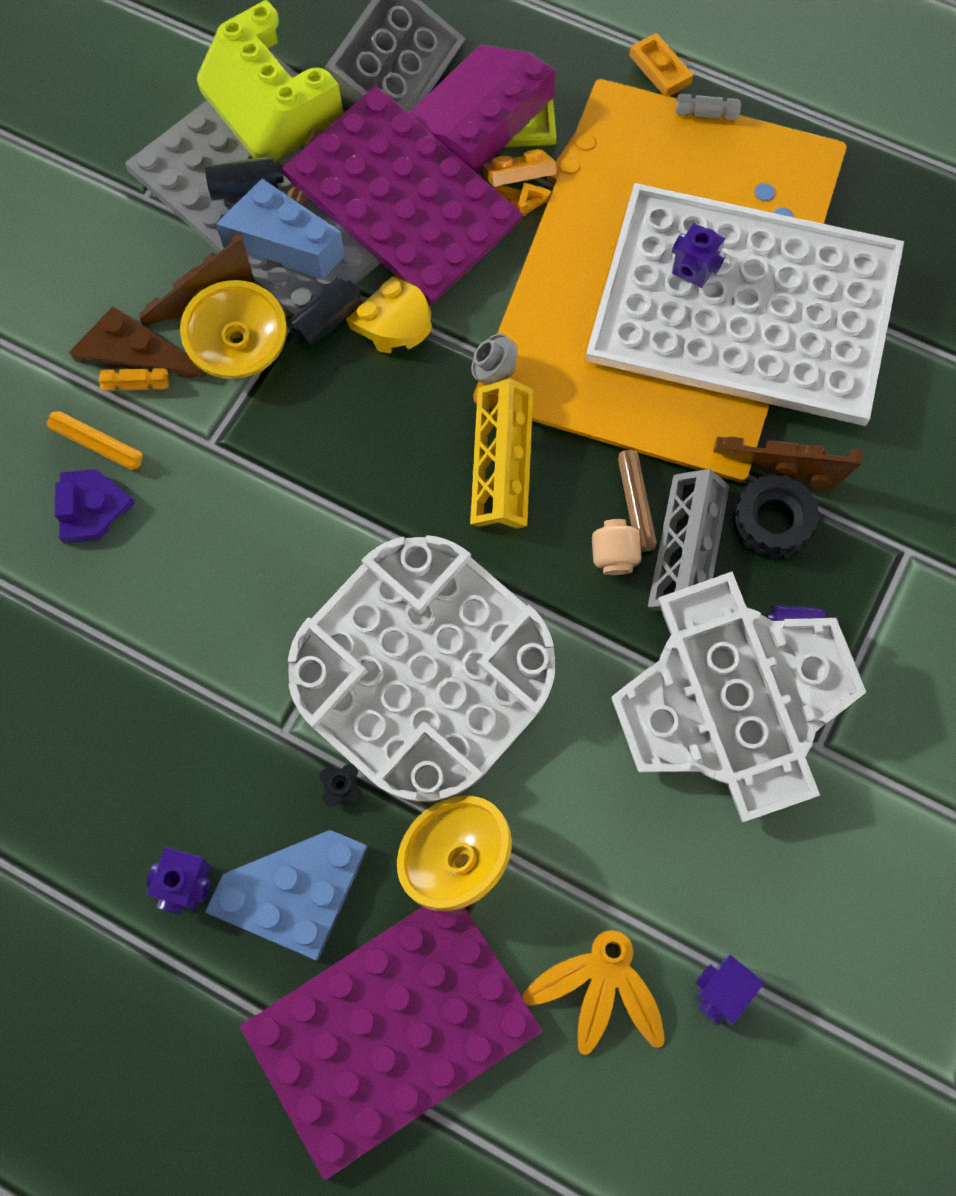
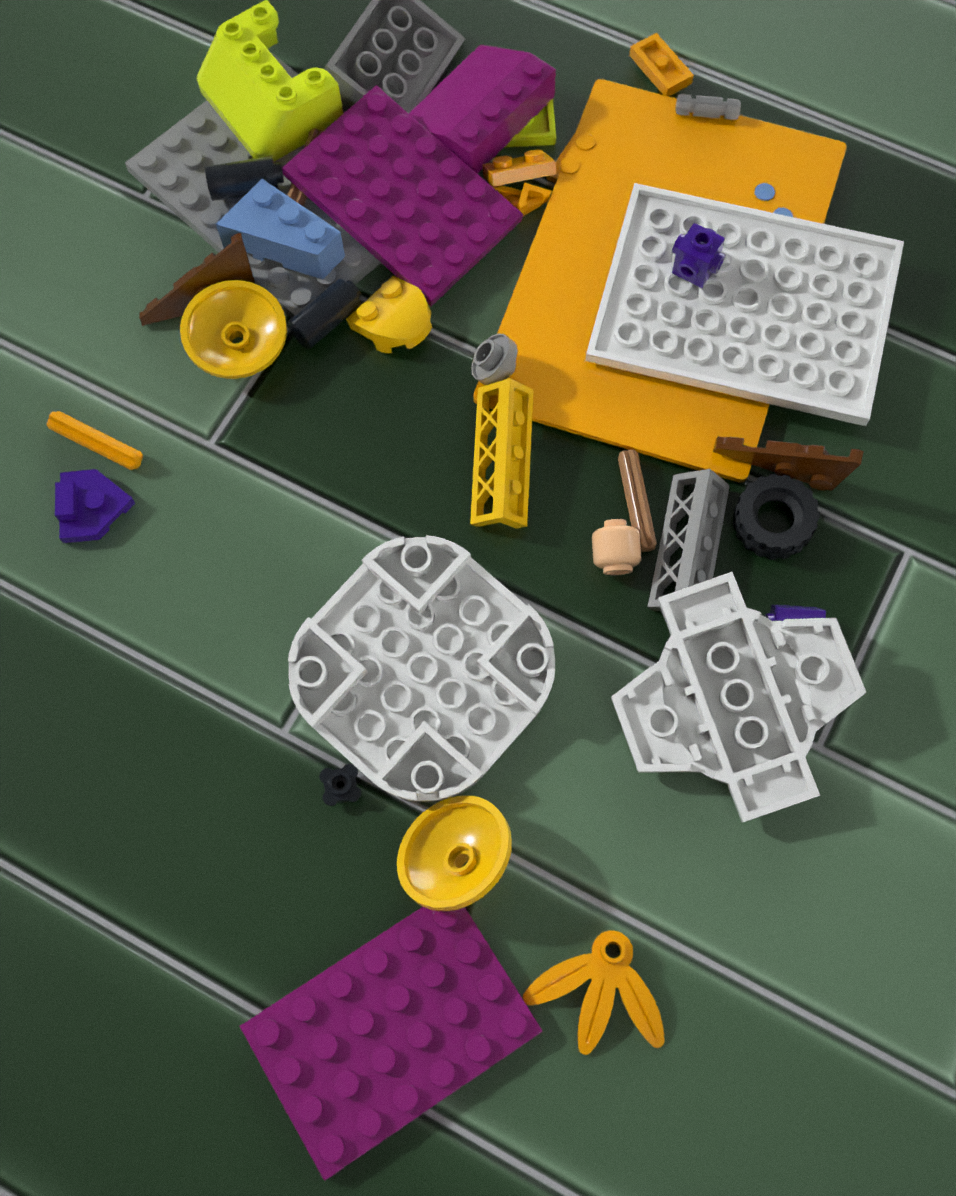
reddish brown wing [69,306,207,378] -> none
light orange axle [99,368,170,391] -> none
dark purple brick [146,847,212,915] -> none
medium blue plate [205,830,368,961] -> none
dark purple brick [694,955,765,1025] -> none

